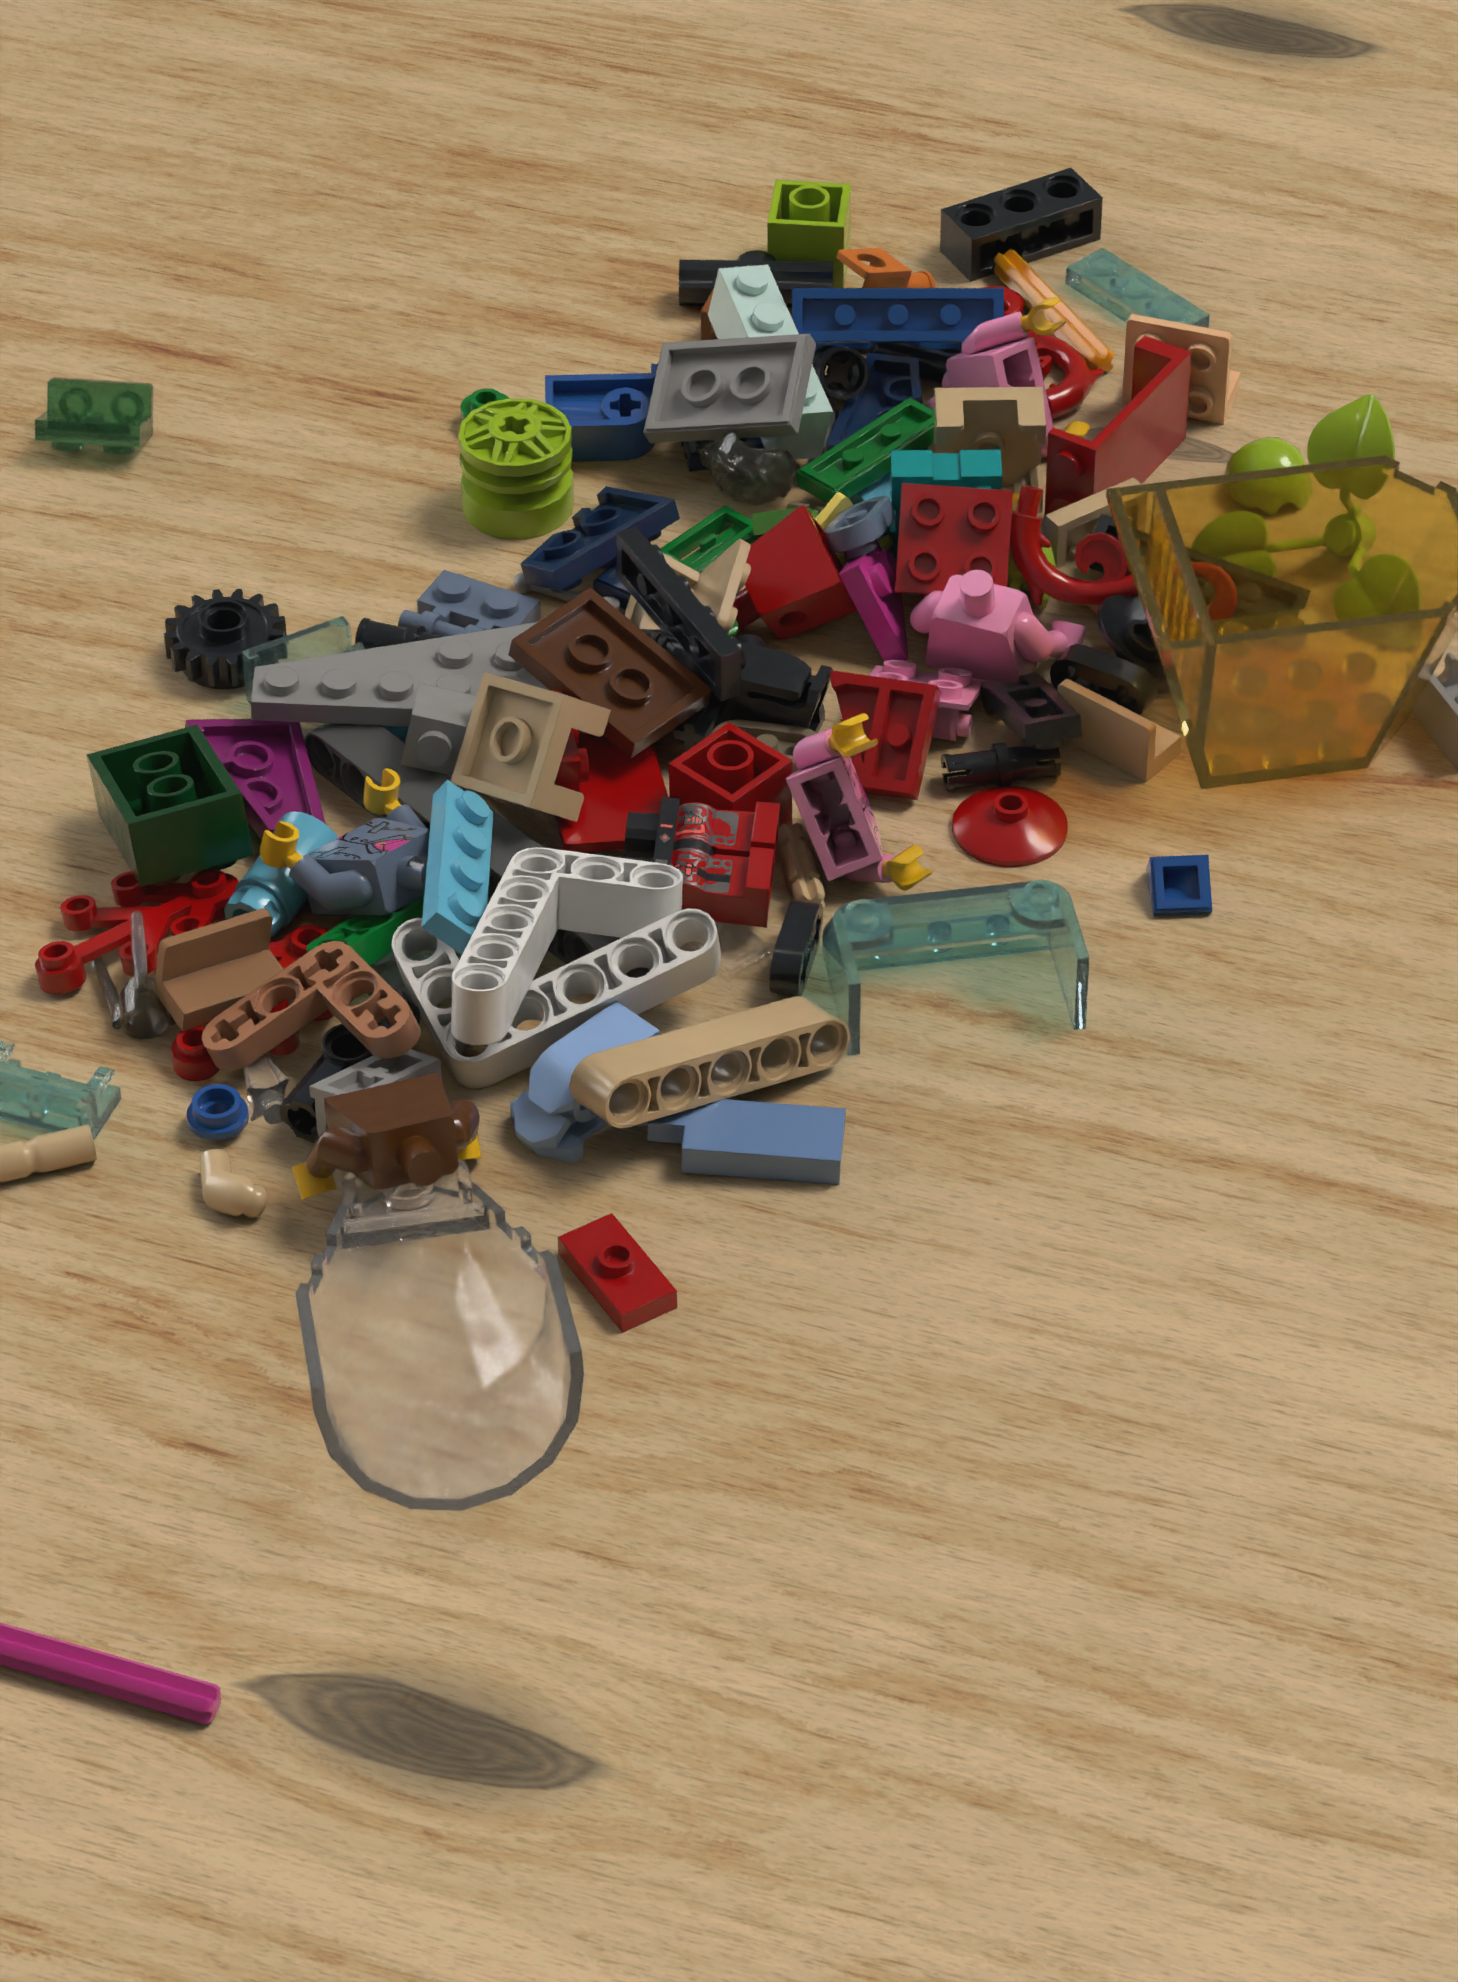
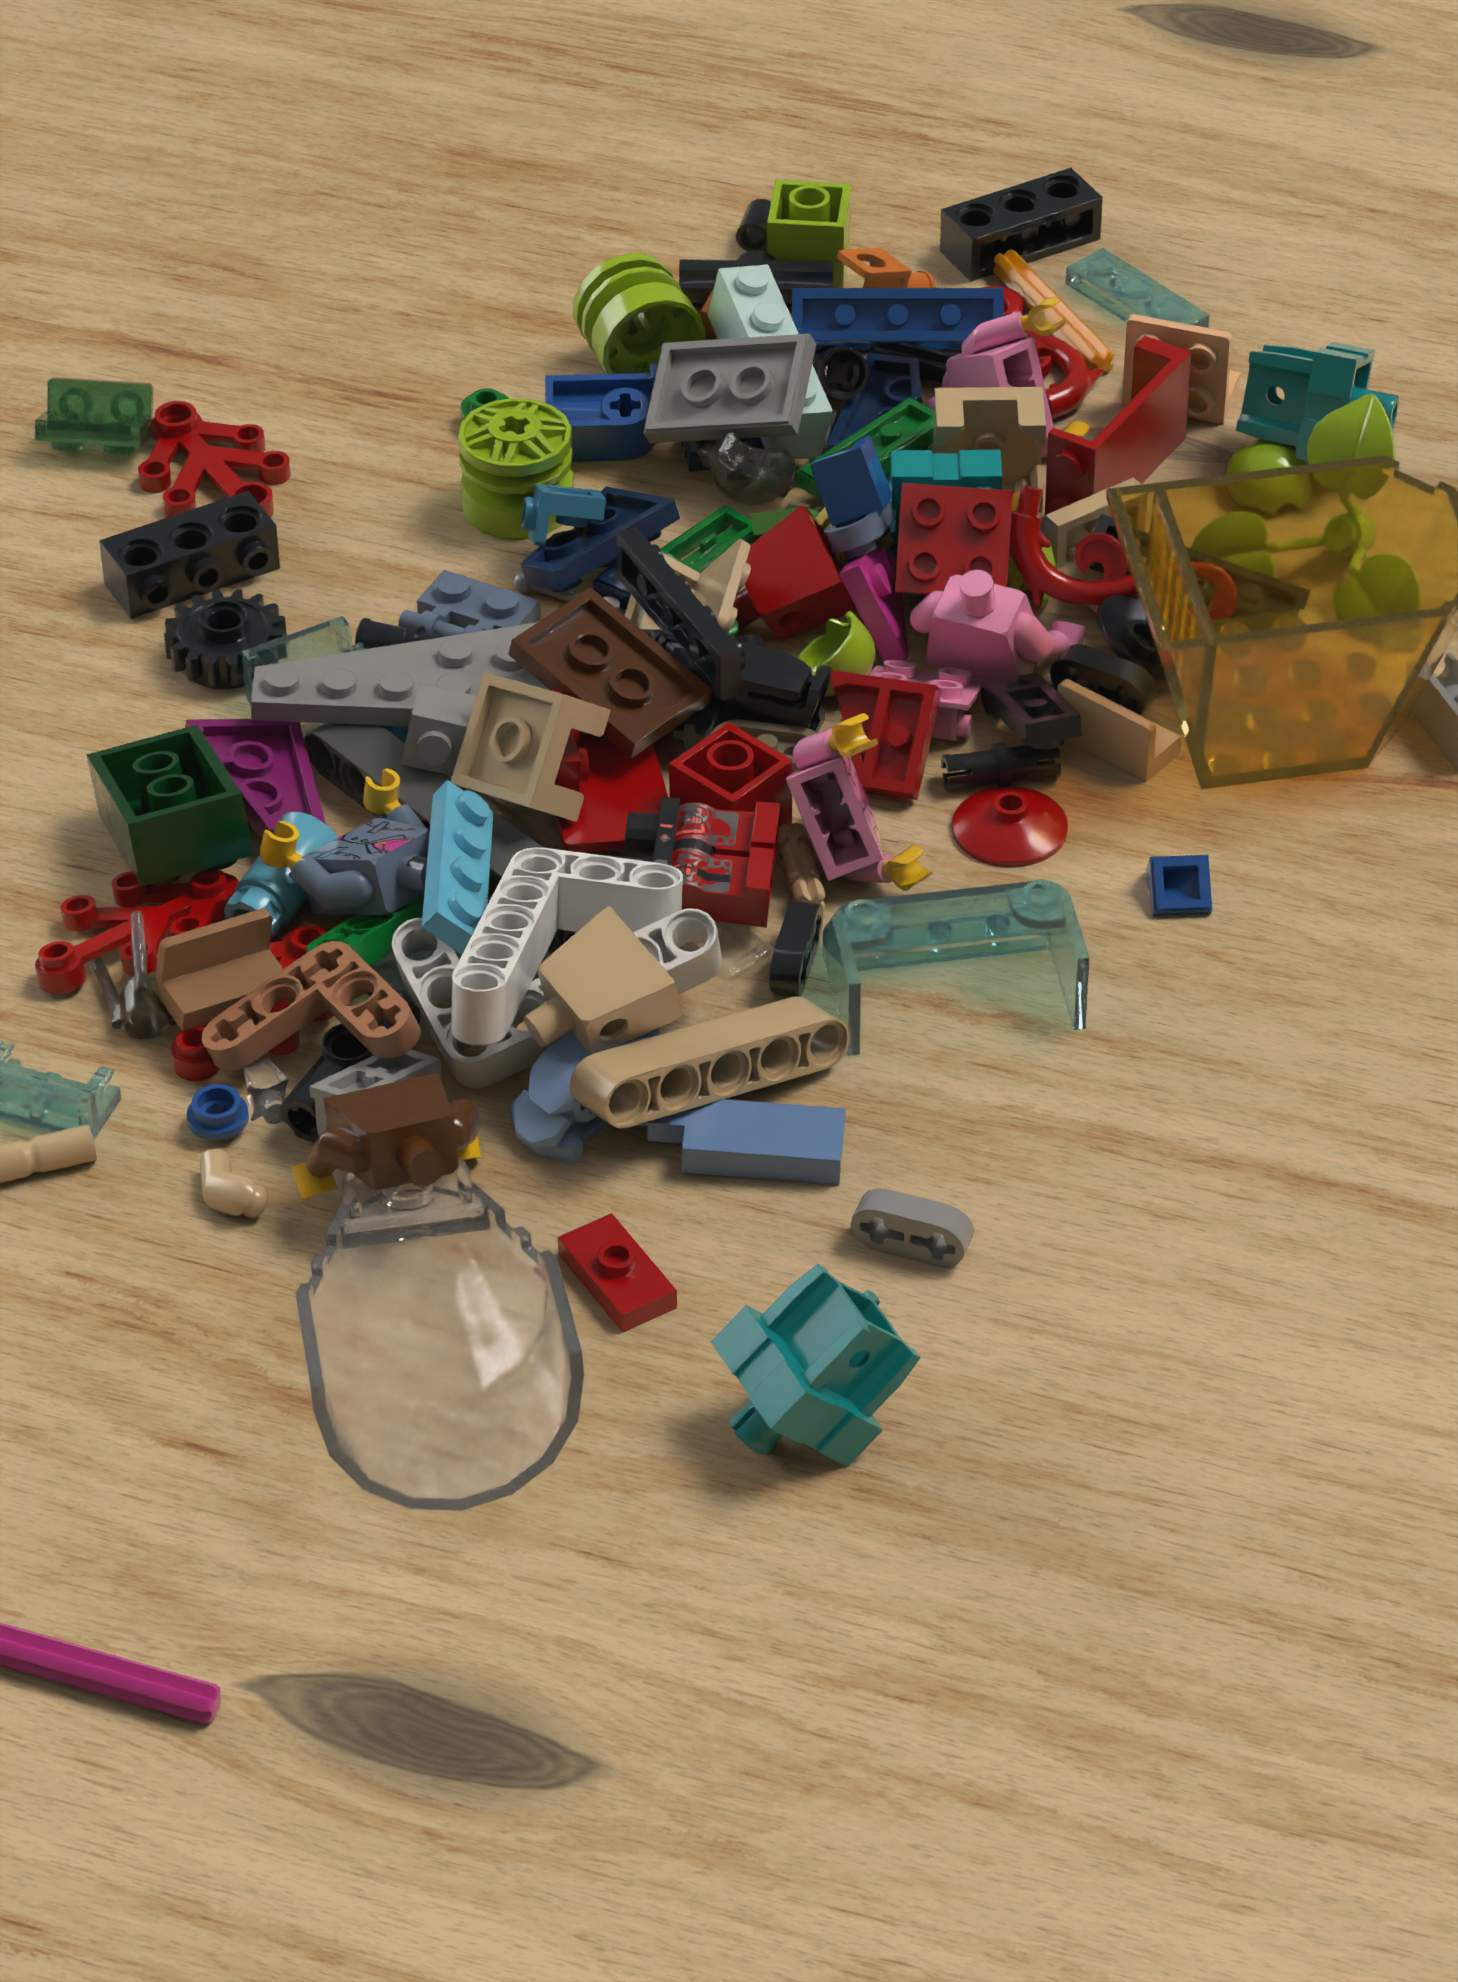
none -> black brick [99,491,280,619]
none -> red plant [138,401,291,518]
none -> dark azure bracket [521,483,606,546]
none -> tan torso [523,906,683,1054]
none -> lime wheel [573,253,705,374]
none -> teal piece [711,1263,921,1467]
none -> black hinge [736,199,771,251]
none -> lime hair [798,611,876,697]
none -> blue panel [811,436,892,526]
none -> light grey beam [850,1188,974,1267]
none -> teal piece [1236,342,1399,461]

